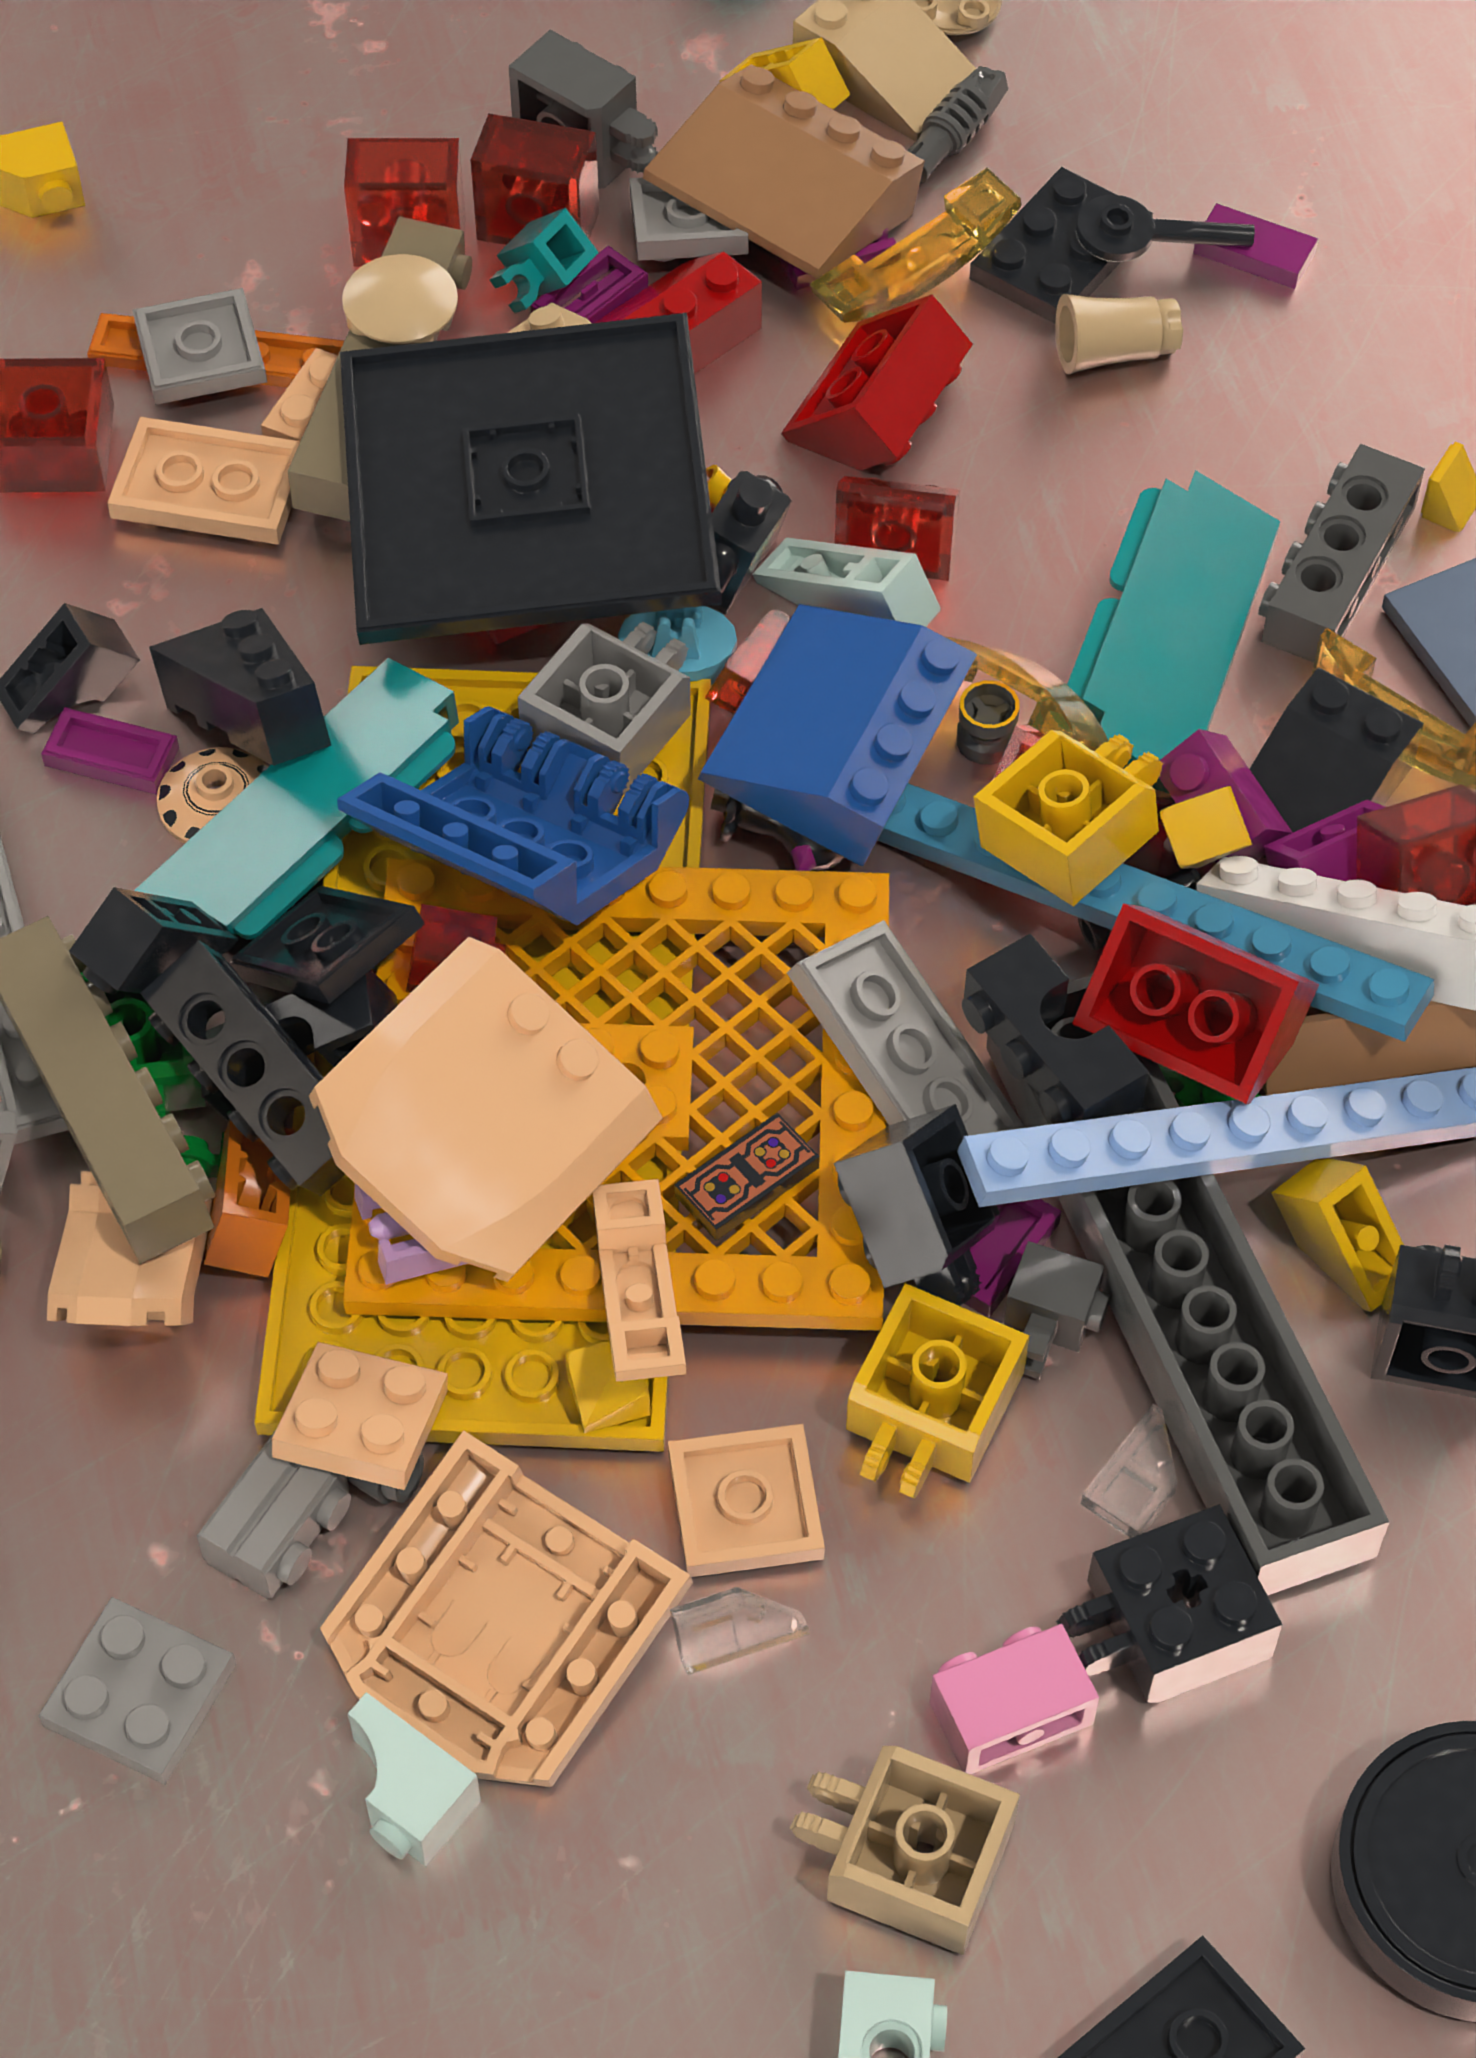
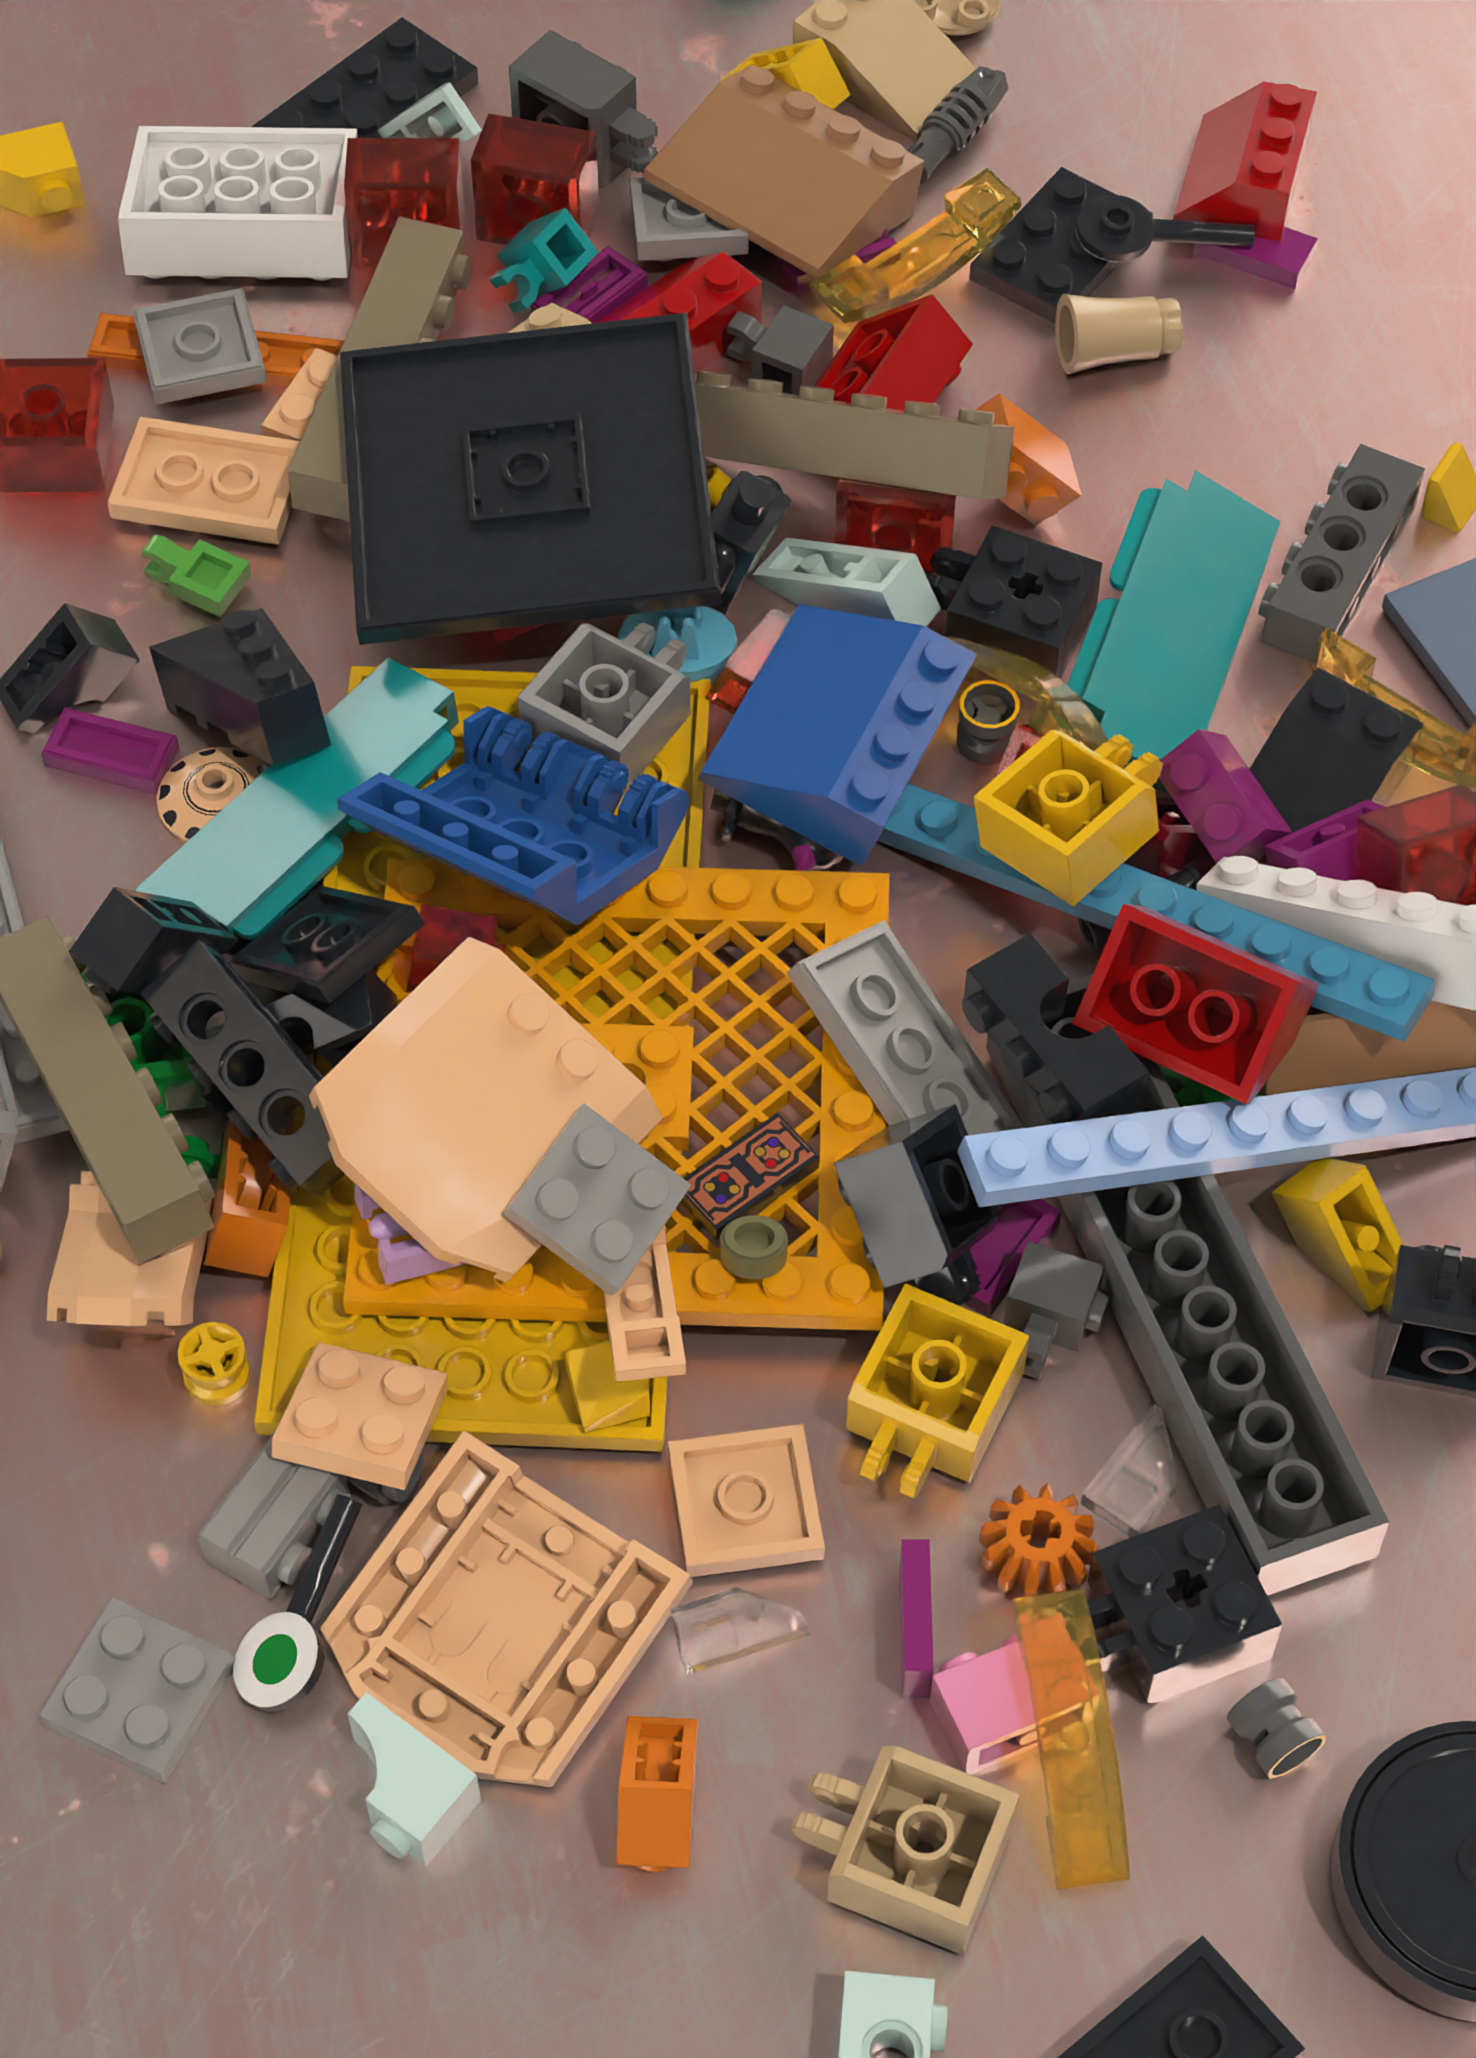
tan dish [342,254,458,345] -> none
yellow slope [1160,786,1252,869] -> none
none -> white slope [118,126,358,281]
none -> bright green plate [142,534,251,617]
none -> yellow wheel [177,1321,251,1406]
none -> piece [233,1494,363,1712]
none -> black plate [251,17,479,174]
none -> light aqua slope [377,83,482,176]
none -> light grey plate [502,1103,691,1296]
none -> orange arch [617,1716,698,1872]
none -> dark tan brick [695,371,1014,499]
none -> olive tile [720,1215,788,1279]
none -> dark grey brick [727,305,834,395]
none -> magenta tile [899,1539,934,1698]
none -> black hinge [925,525,1103,693]
none -> orange brick [975,393,1082,526]
none -> orange gear [979,1482,1098,1605]
none -> clear yellow slope [1012,1589,1130,1890]
none -> red slope [1173,81,1317,242]
none -> dark grey wheel [1227,1677,1327,1779]

